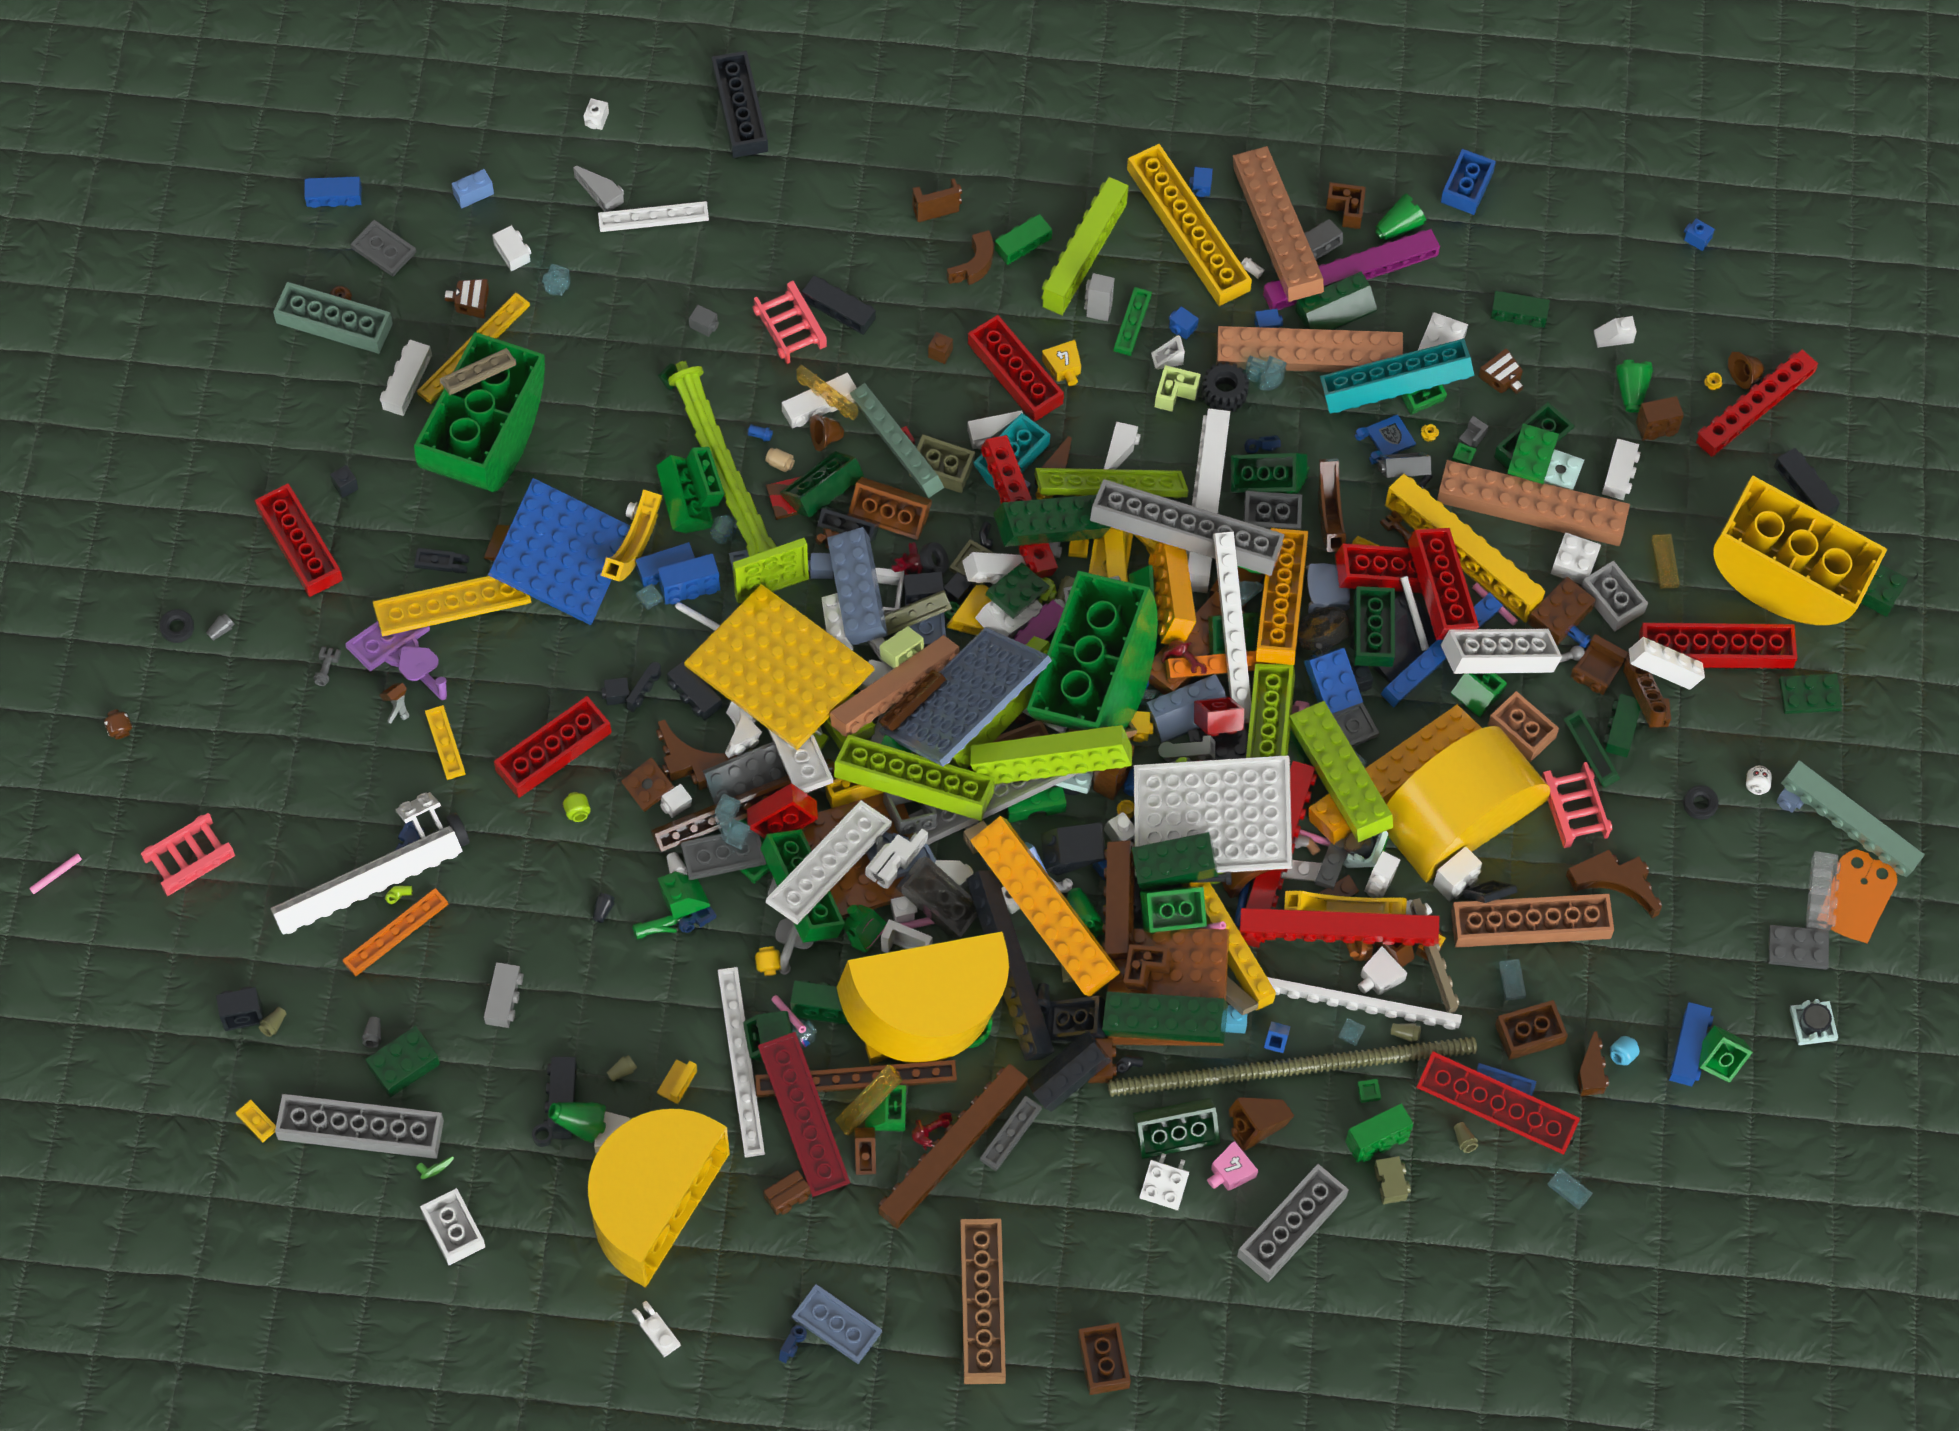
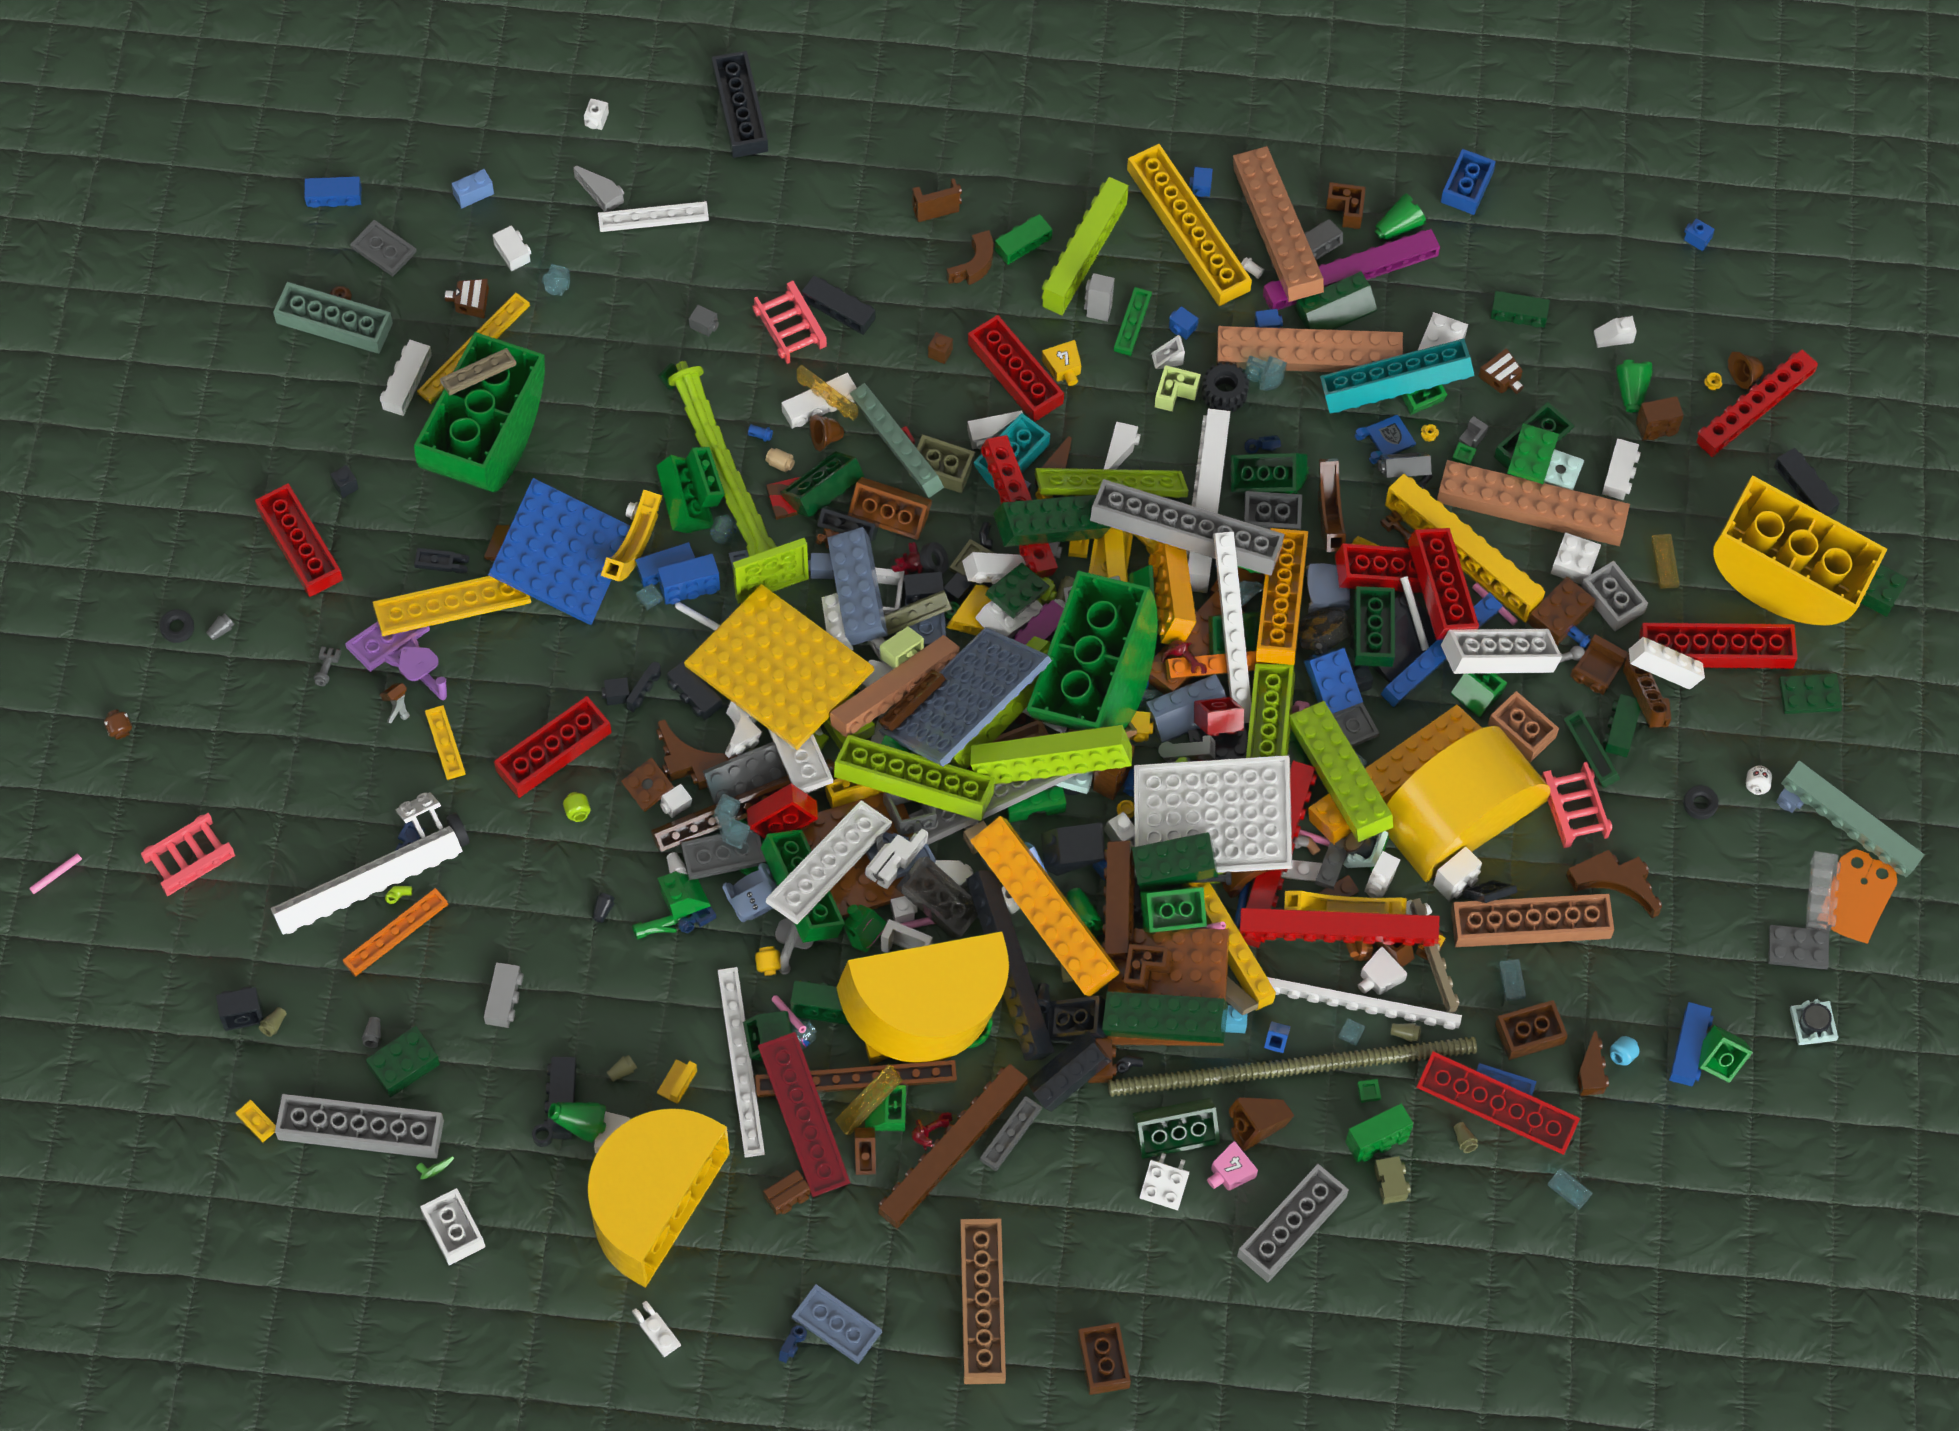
white arm [1049,876,1073,893] -> none
none -> sand blue piece [722,863,778,922]

